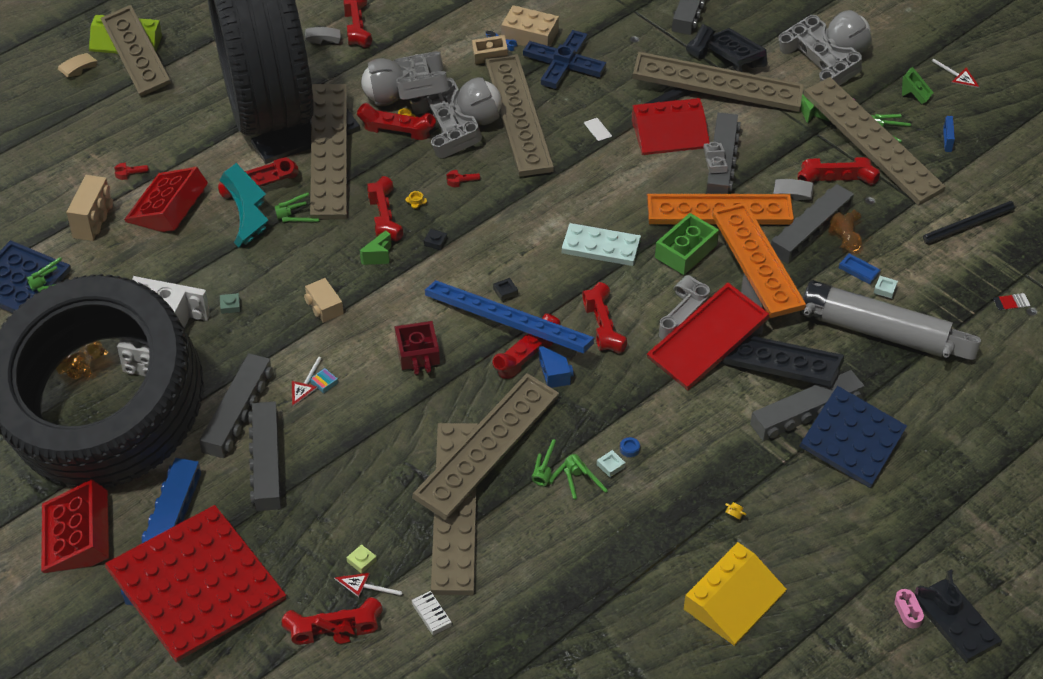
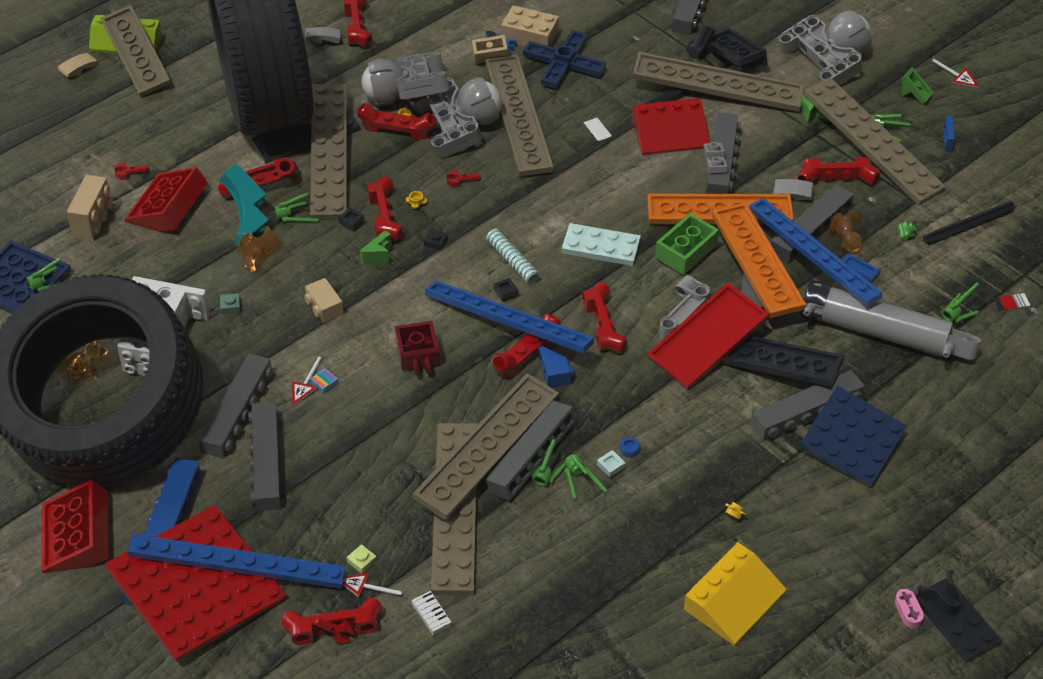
light aqua plate [874,276,898,299] -> none
none -> blue plate [128,534,345,589]
none -> clear orange animal [238,226,279,272]
none -> black plate [338,207,364,230]
none -> light aqua piece [486,229,540,284]
none -> dark grey brick [486,401,576,501]
none -> blue plate [749,198,882,306]
none -> bright green plate [897,220,917,241]
none -> bright green plant [941,282,979,324]

